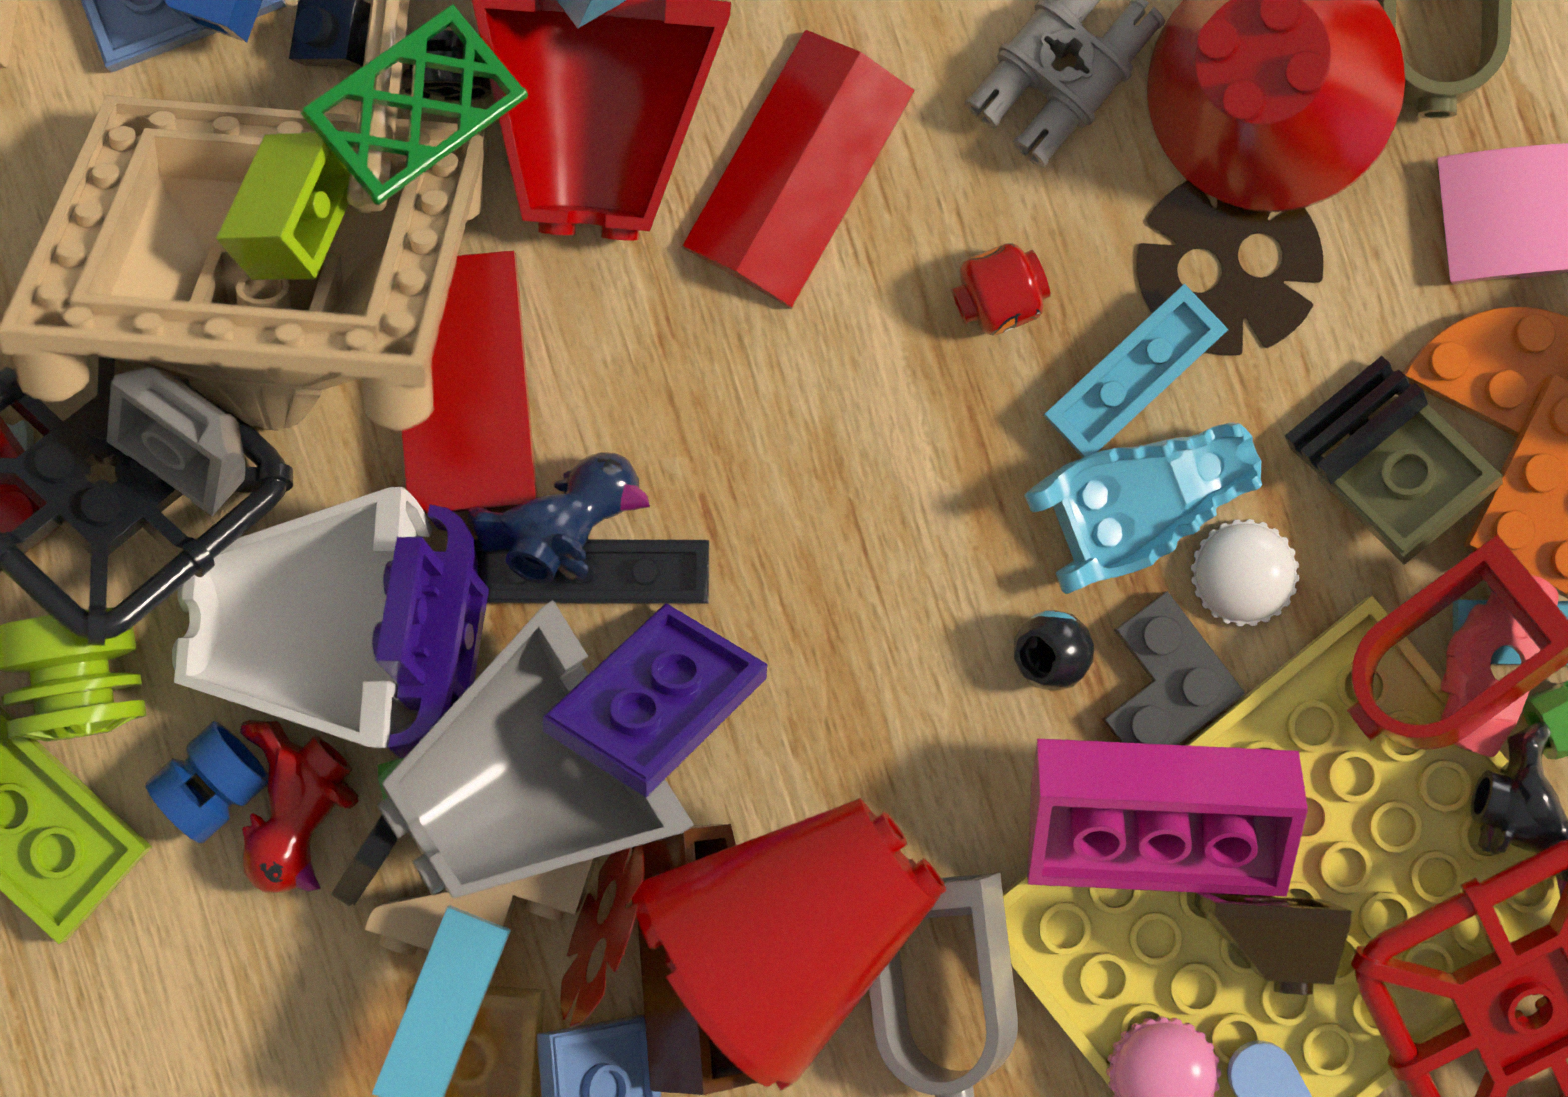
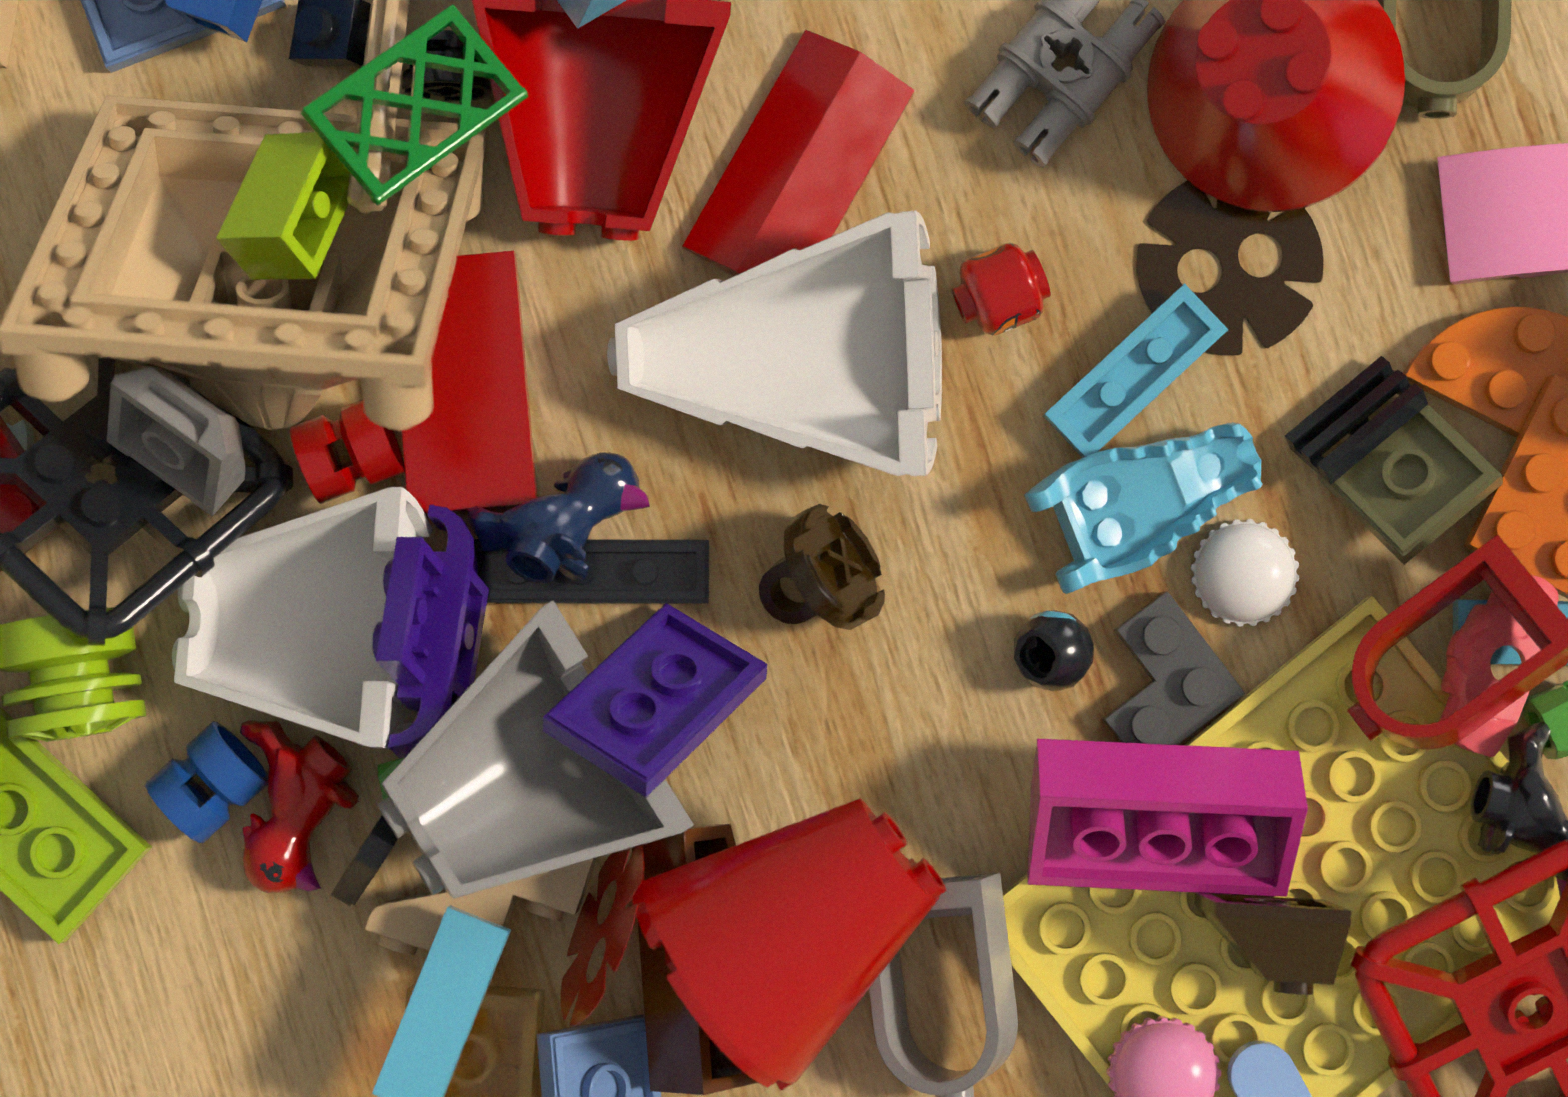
none -> red wheel [290,399,405,504]
none -> white cone [607,211,942,476]
none -> dark brown tile [759,504,885,630]

